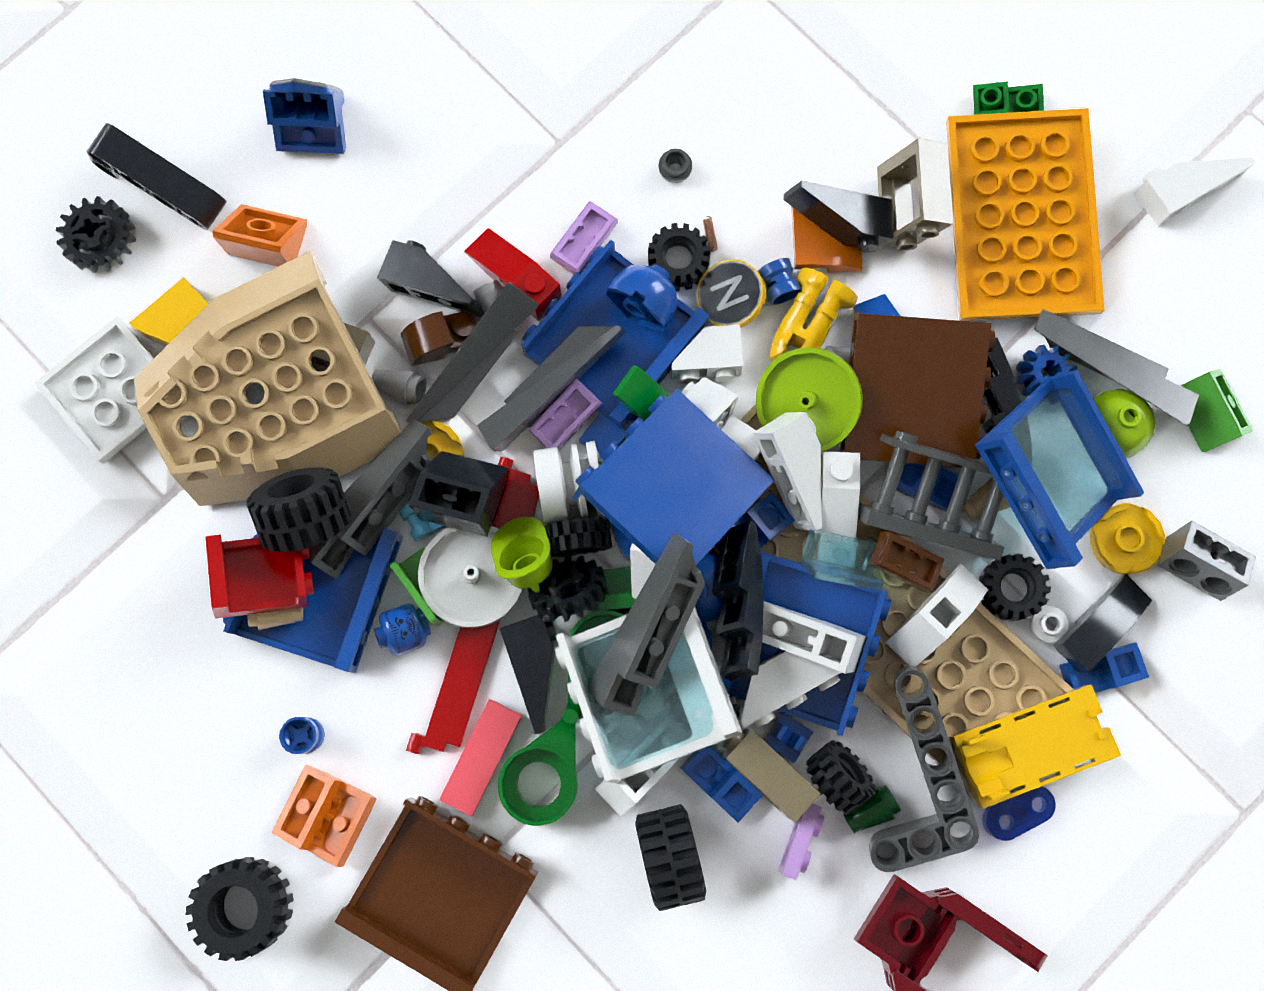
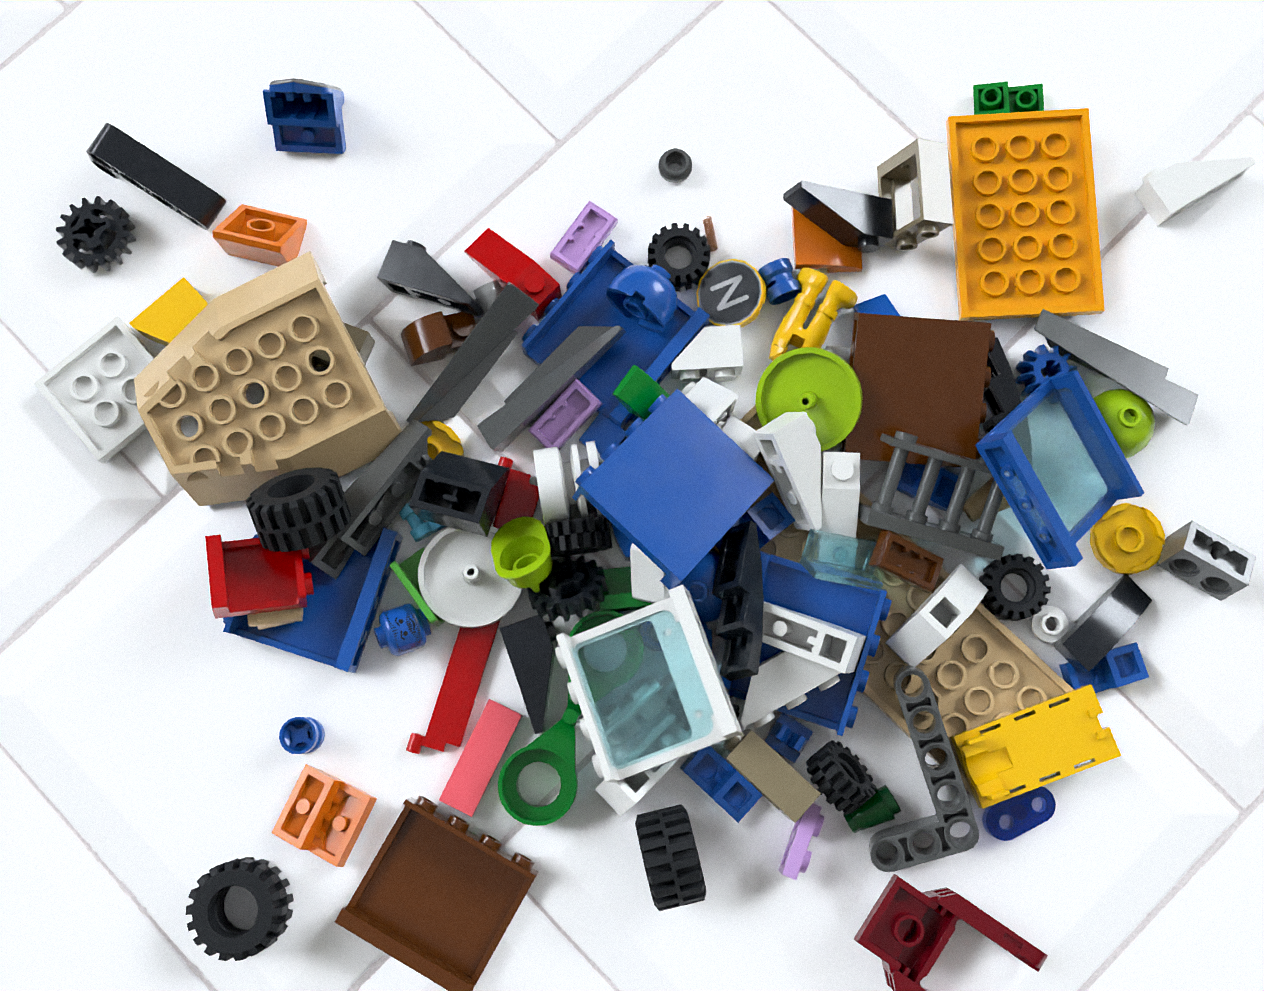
light grey cone [371,368,427,405] -> none
dark grey wedge [587,533,705,716] -> none
bright green panel [1180,368,1253,452] -> none

